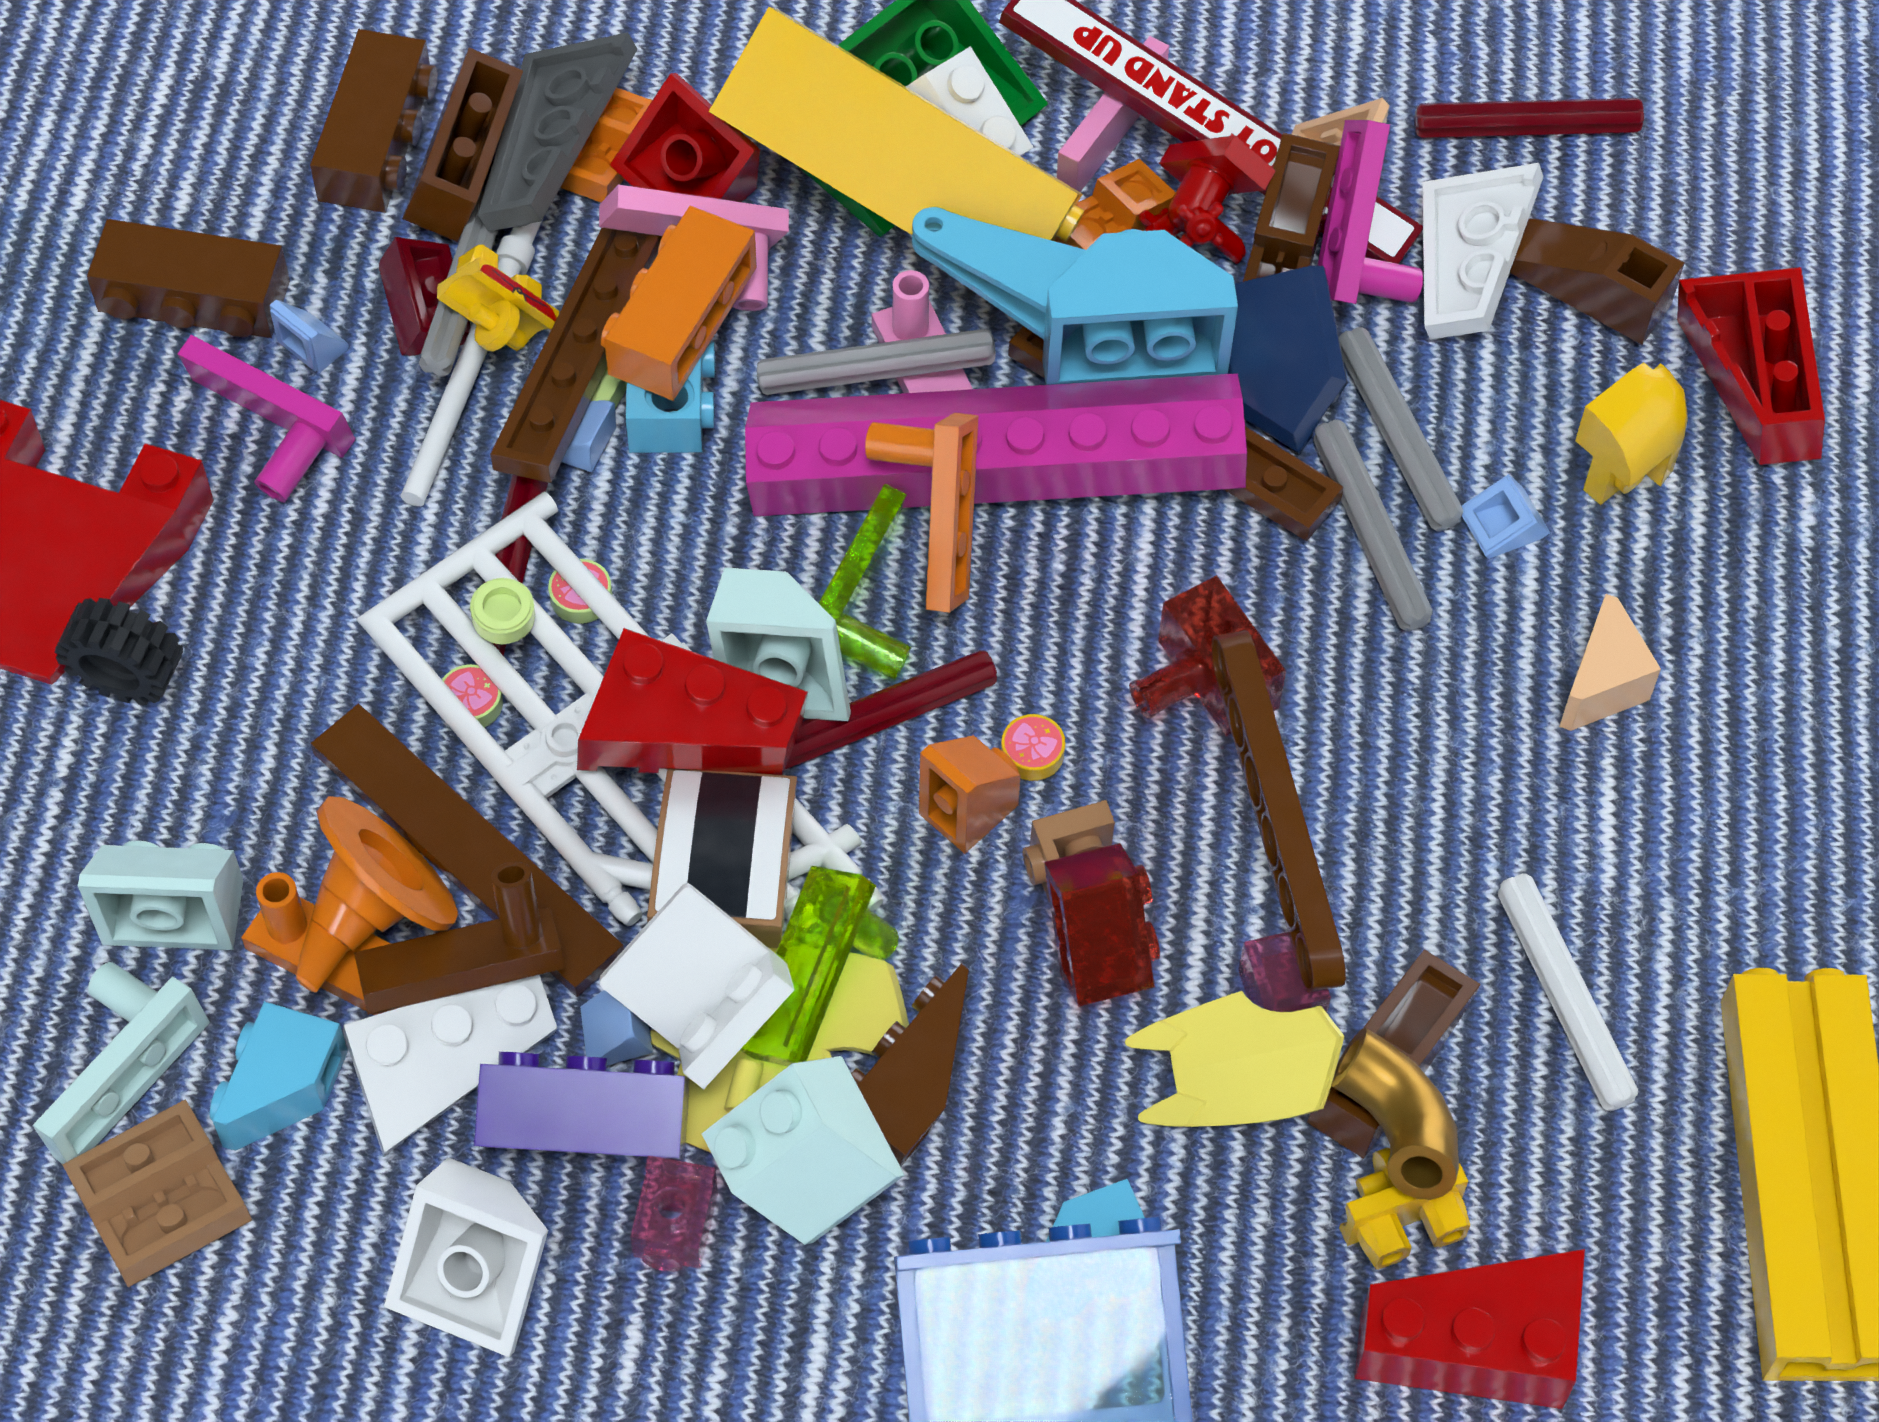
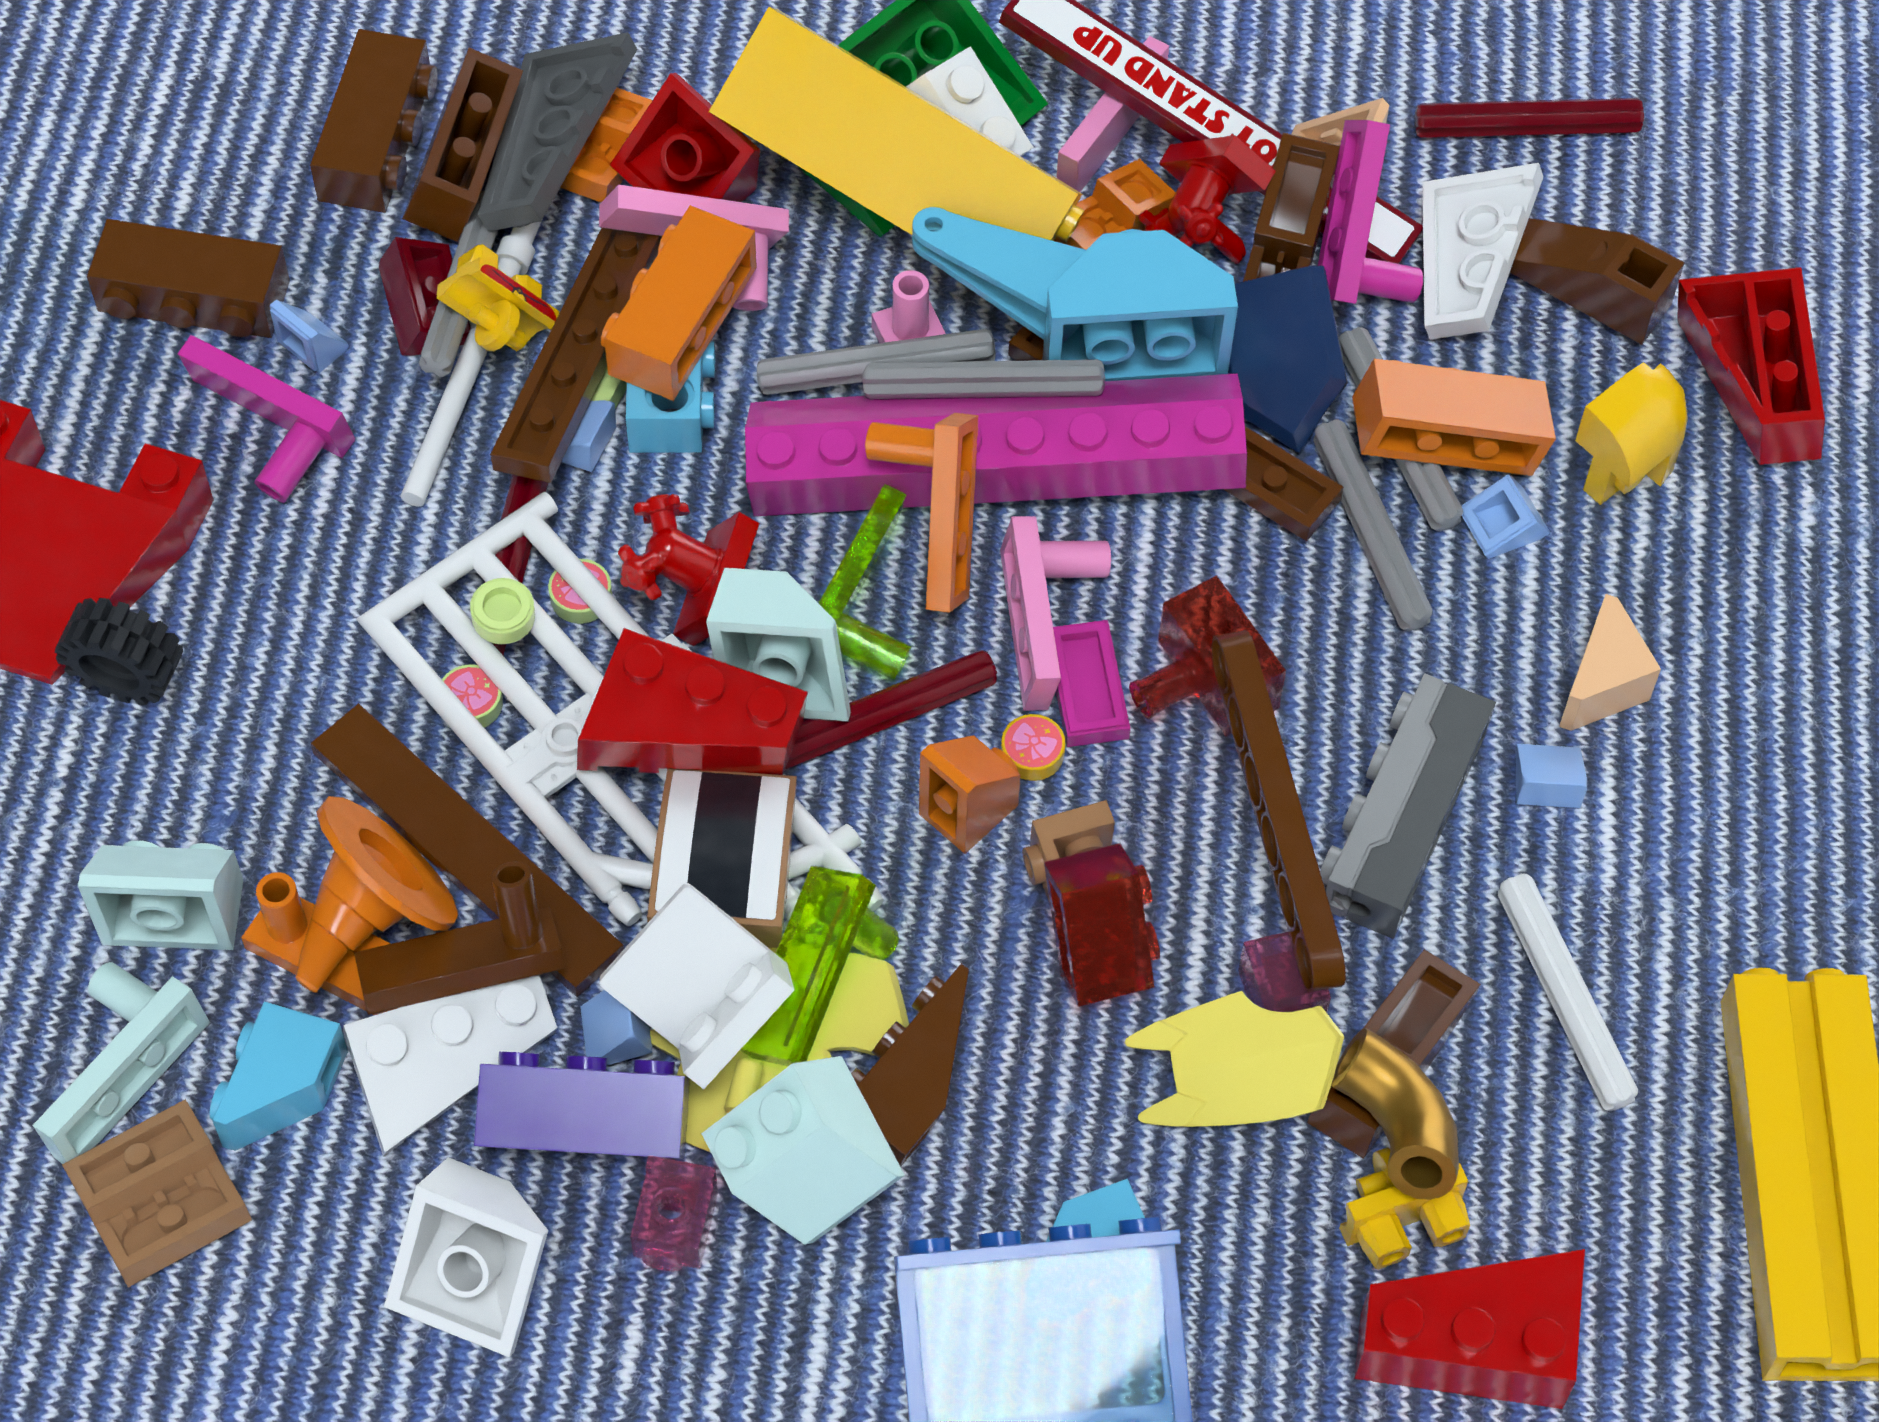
none -> red piece [618,494,760,646]
none -> light grey axle [863,359,1105,399]
none -> bright pink piece [1000,516,1111,711]
none -> dark pink tile [1053,620,1130,747]
none -> piece [1320,673,1496,939]
none -> orange brick [1352,358,1556,476]
none -> light blue slope [1515,744,1587,808]

